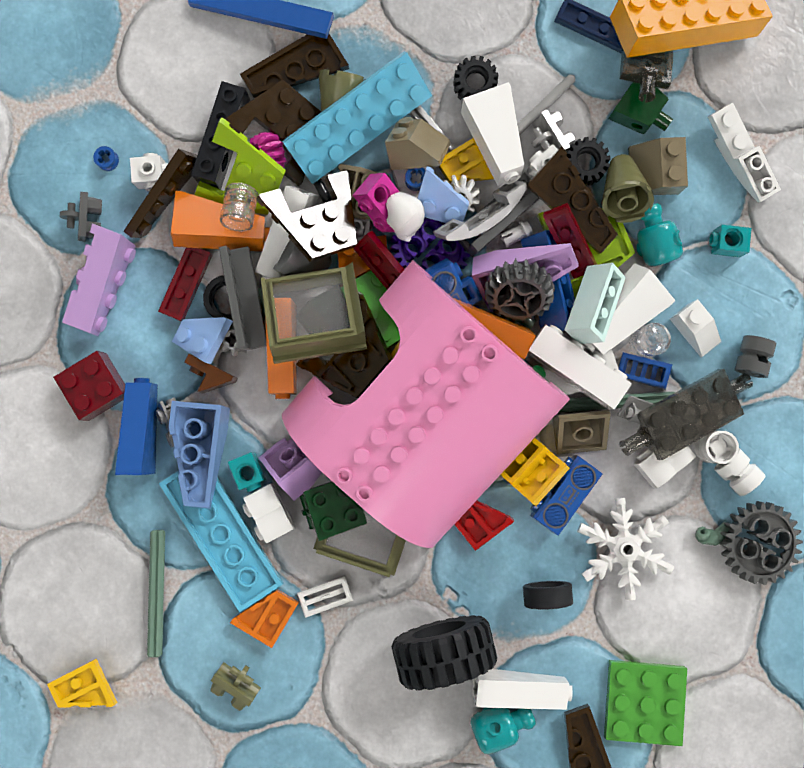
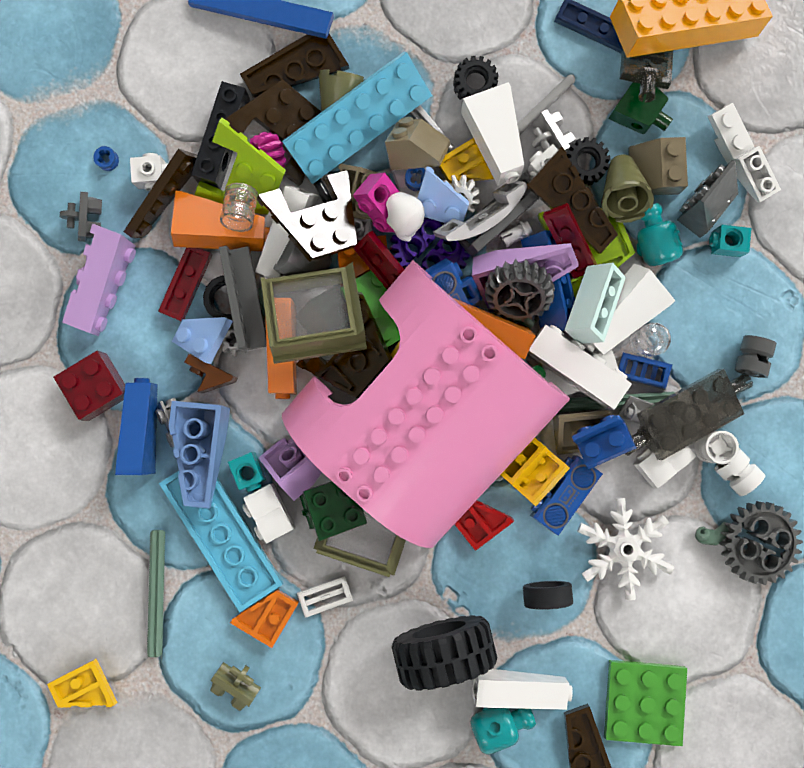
white slope [670,299,721,357] -> none
none -> blue bracket [572,415,637,469]
none -> dark grey slope [677,160,738,238]

